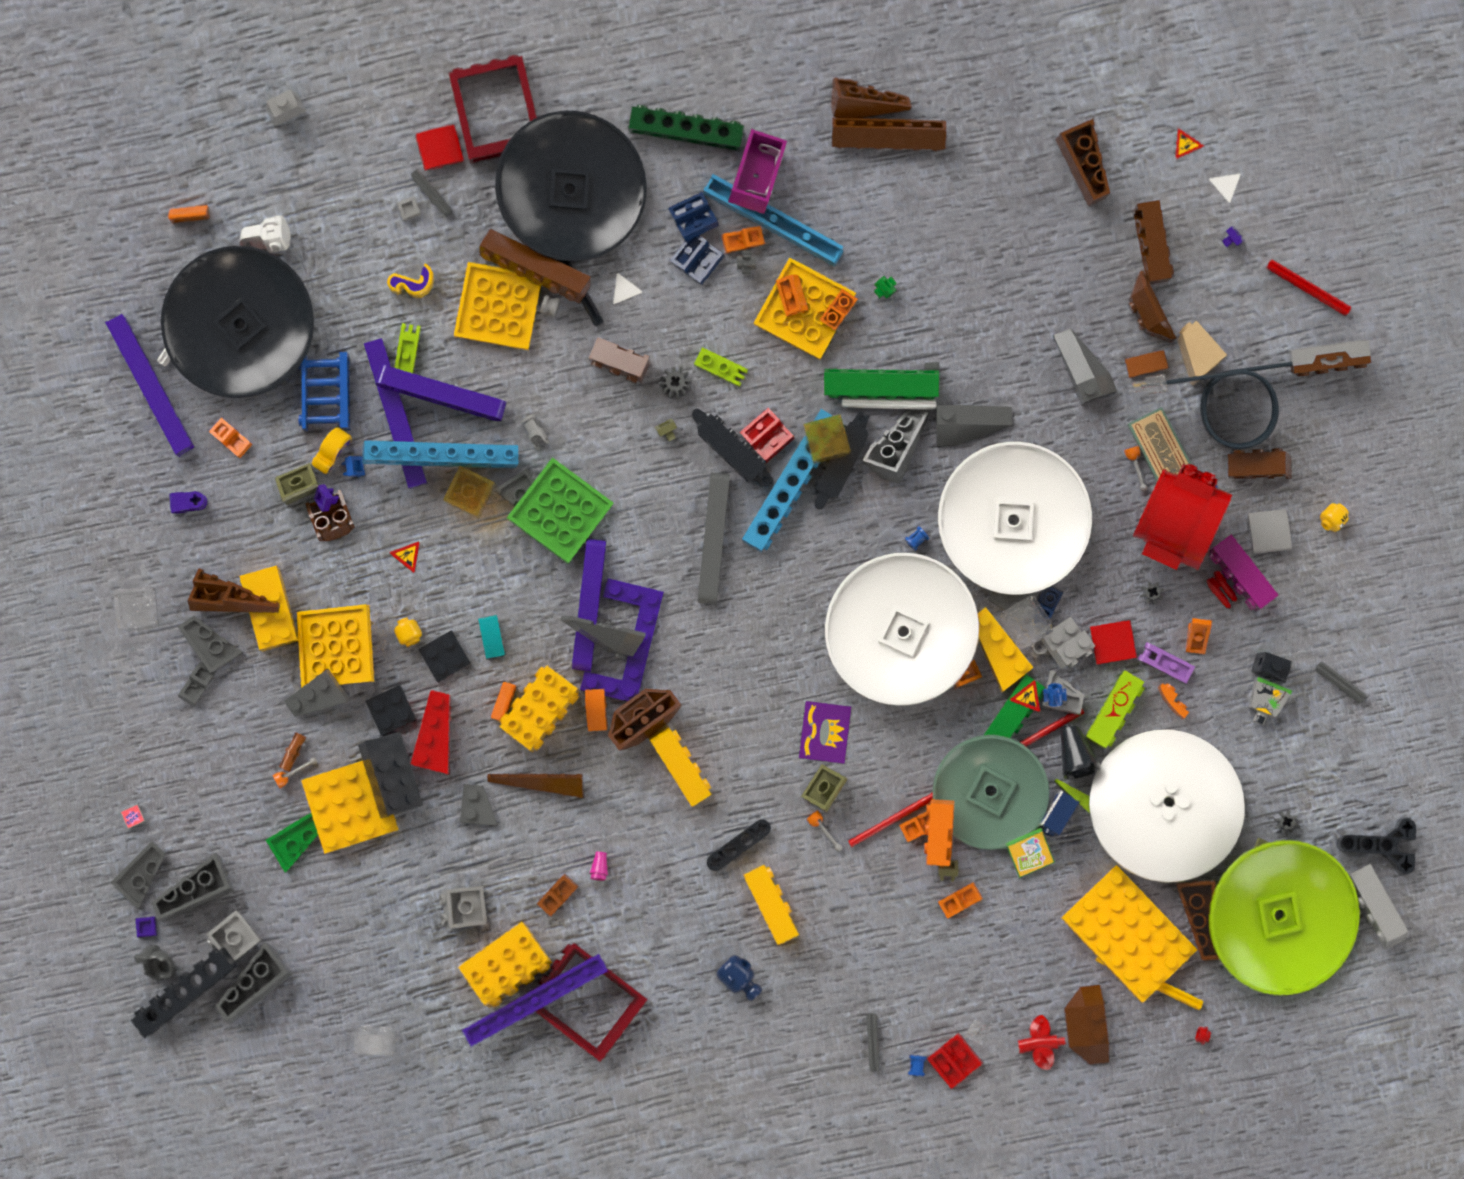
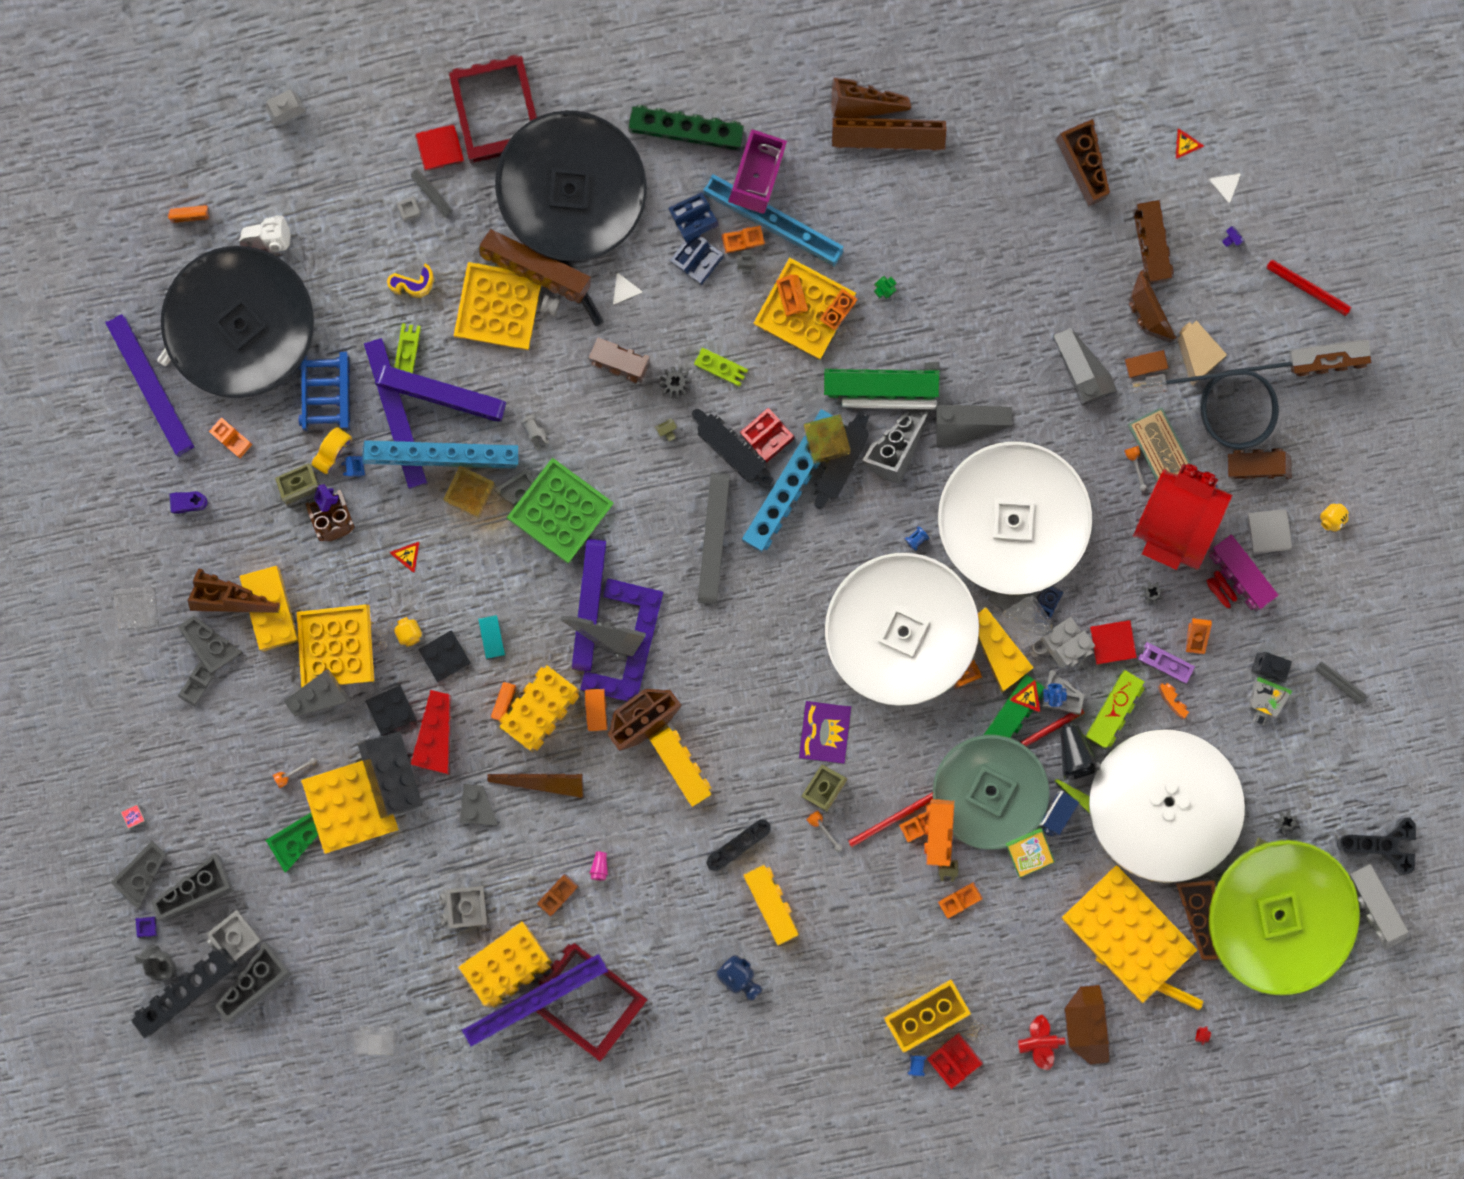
dark orange pin [279,732,307,772] -> none
dark grey axle [866,1013,880,1071] -> none
none -> yellow brick [884,979,971,1053]

